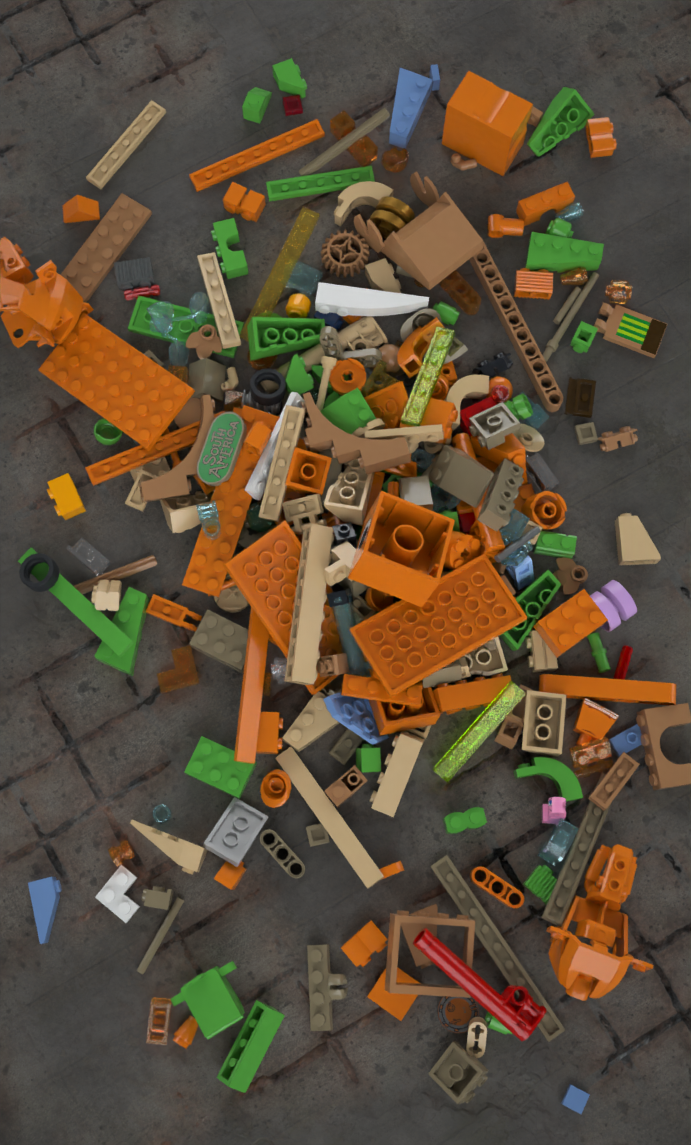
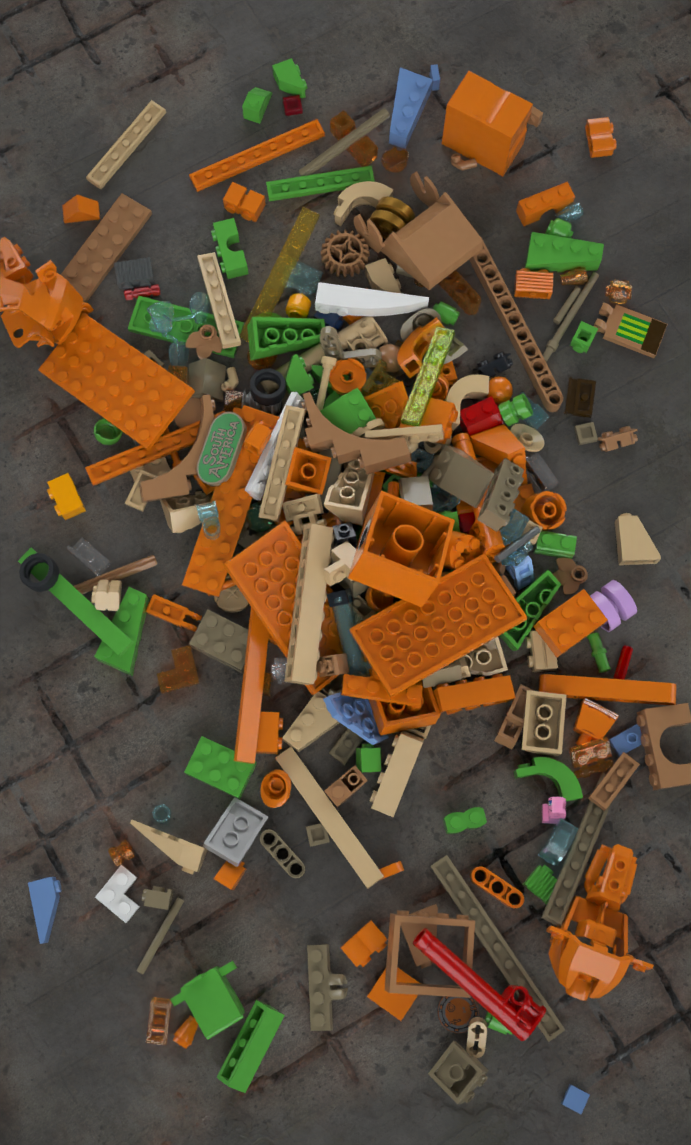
clear neon green tile [432,681,526,783] -> none
dark tan plate [469,402,521,450] -> none
orange piece [488,214,524,238] -> none
clear red plate [491,385,509,403] -> none
bright green wedge [527,87,594,157] -> none

